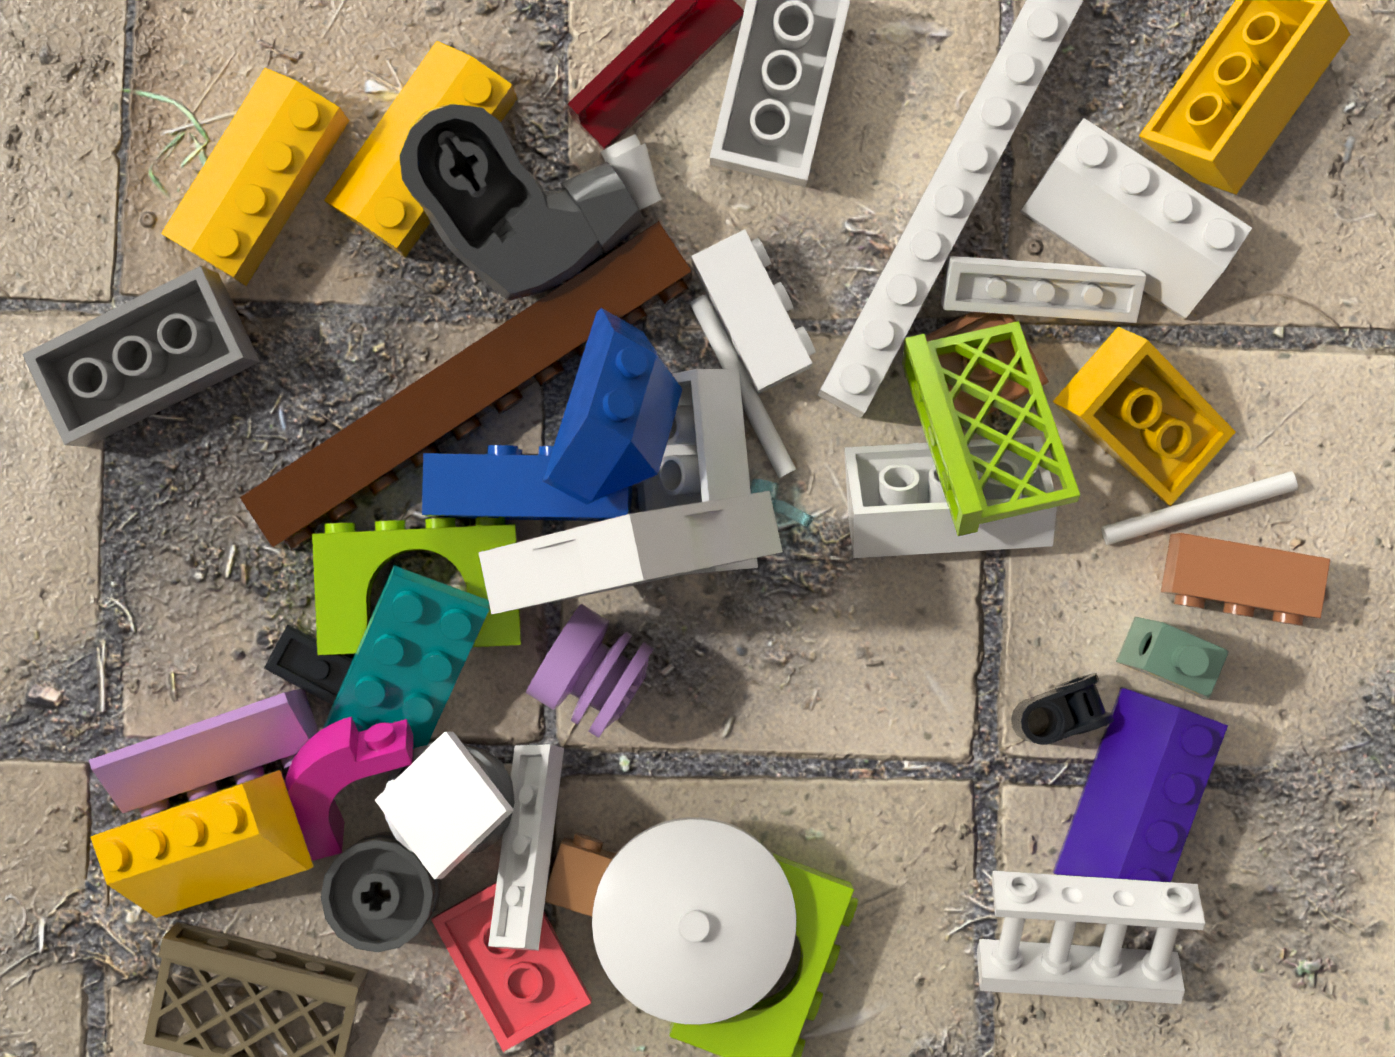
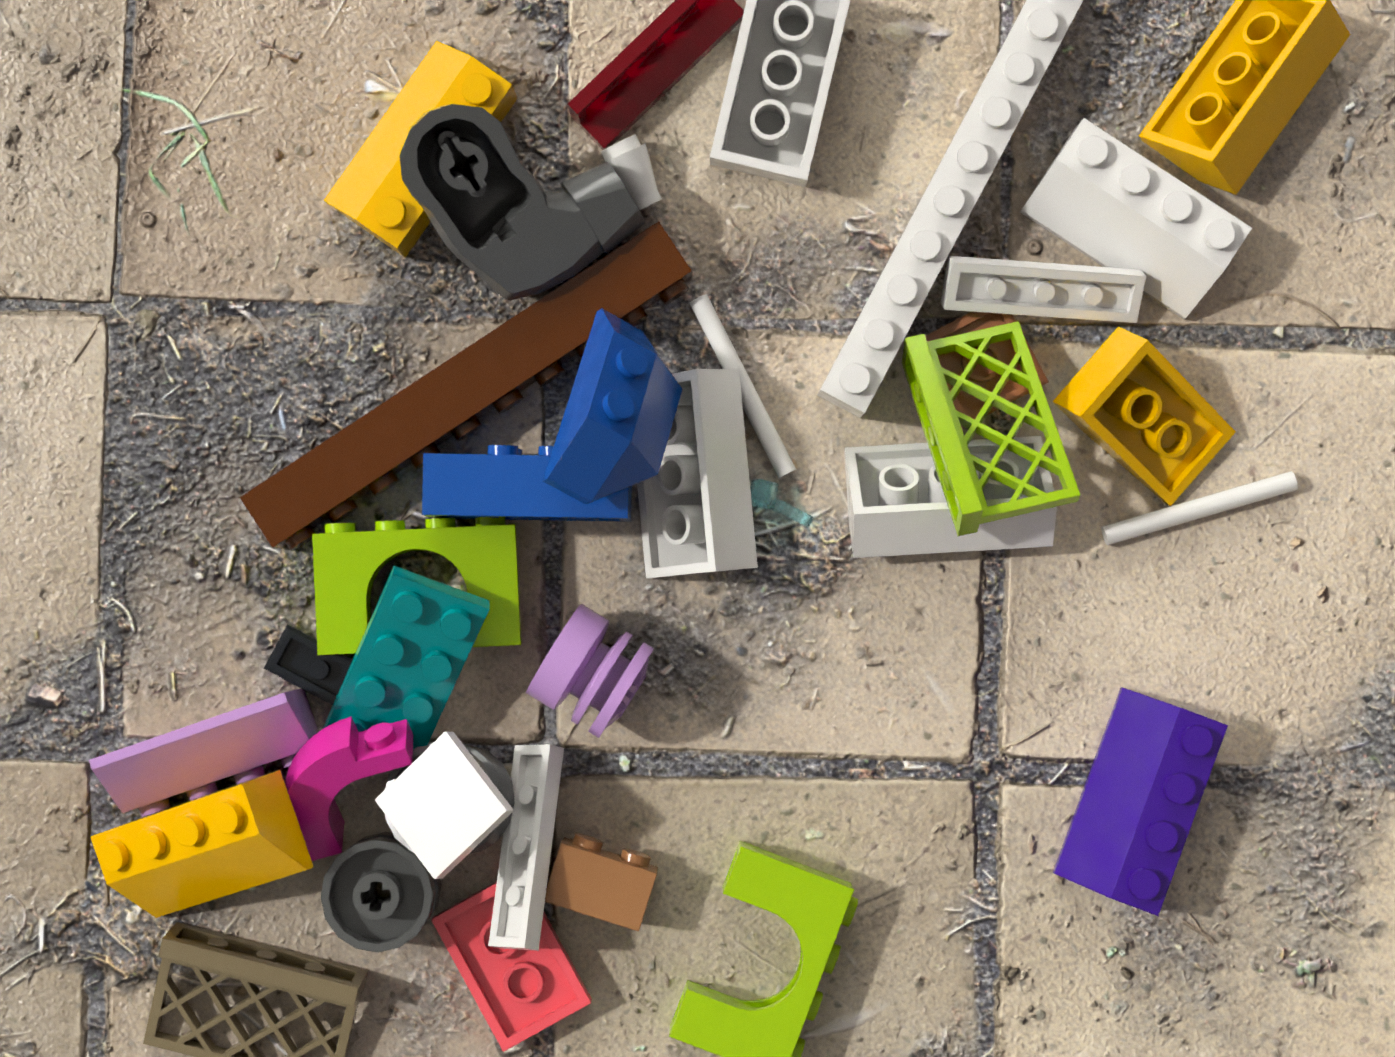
light grey brick [22,266,260,447] -> none
yellow slope [161,68,350,286] -> none
white tile [479,491,783,614] -> none
white dish [592,817,796,1025] -> none
white brick [691,229,816,394] -> none
white fence [977,871,1205,1004] -> none
black piece [1011,673,1114,745] -> none
sand green torso [1116,617,1229,699] -> none
nougat brick [1161,533,1330,626] -> none

